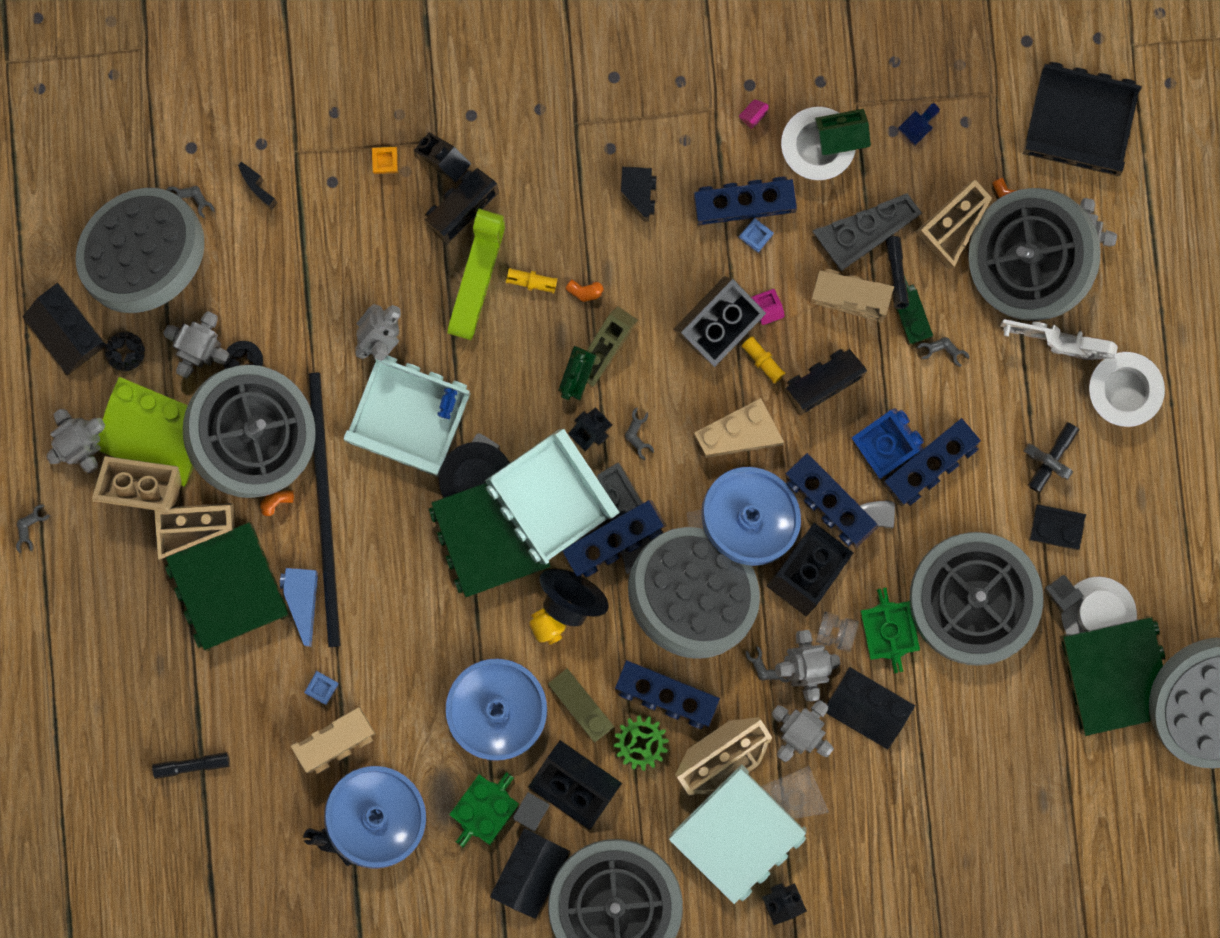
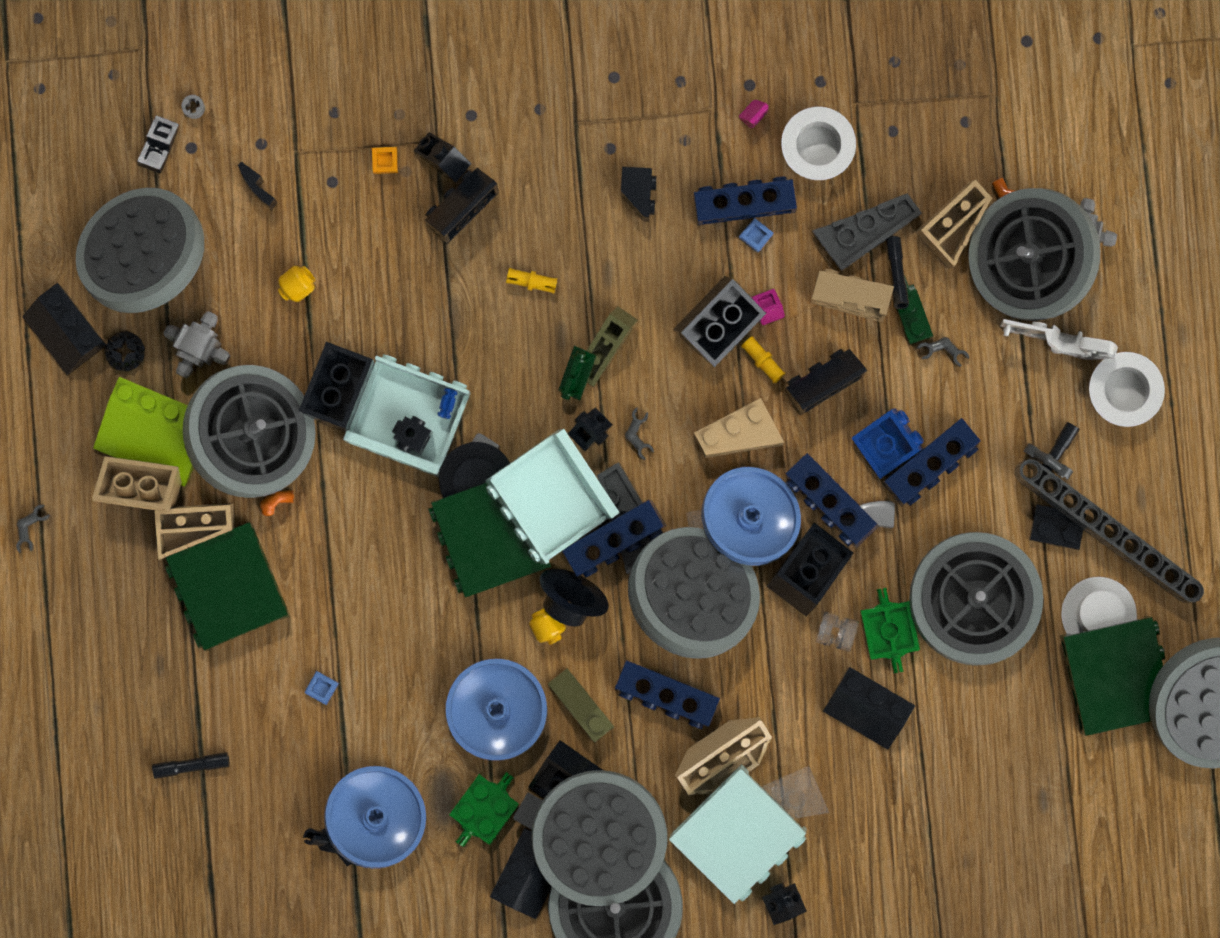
light grey piece [46,409,105,474] -> none
dark grey arm [166,186,215,219] -> none
black gear [224,341,263,369] -> none
medium blue slope [280,568,318,647] -> none
tan wedge [291,707,376,774] -> none
black piece [308,372,341,647] -> none
light grey piece [355,304,401,361] -> none
lime beam [447,209,505,340] -> none
orange arm [565,279,604,302] -> none
bright green gear [614,716,669,771] -> none
dark grey arm [745,646,790,683] -> none
light grey piece [771,700,834,762] -> none
light grey piece [775,630,841,702] -> none
dark green panel [815,109,871,156] -> none
clear blue plate [898,102,941,146] -> none
black panel [1022,62,1142,176] -> none
dark grey panel [1044,575,1084,614] -> none
none -> slope [137,115,179,174]
none -> light grey bush [181,95,205,119]
none -> yellow head [278,265,316,303]
none -> black slope [299,342,375,433]
none -> black brick [392,416,433,455]
none -> dark grey wheel [532,770,667,906]
none -> dark grey beam [1014,459,1204,603]

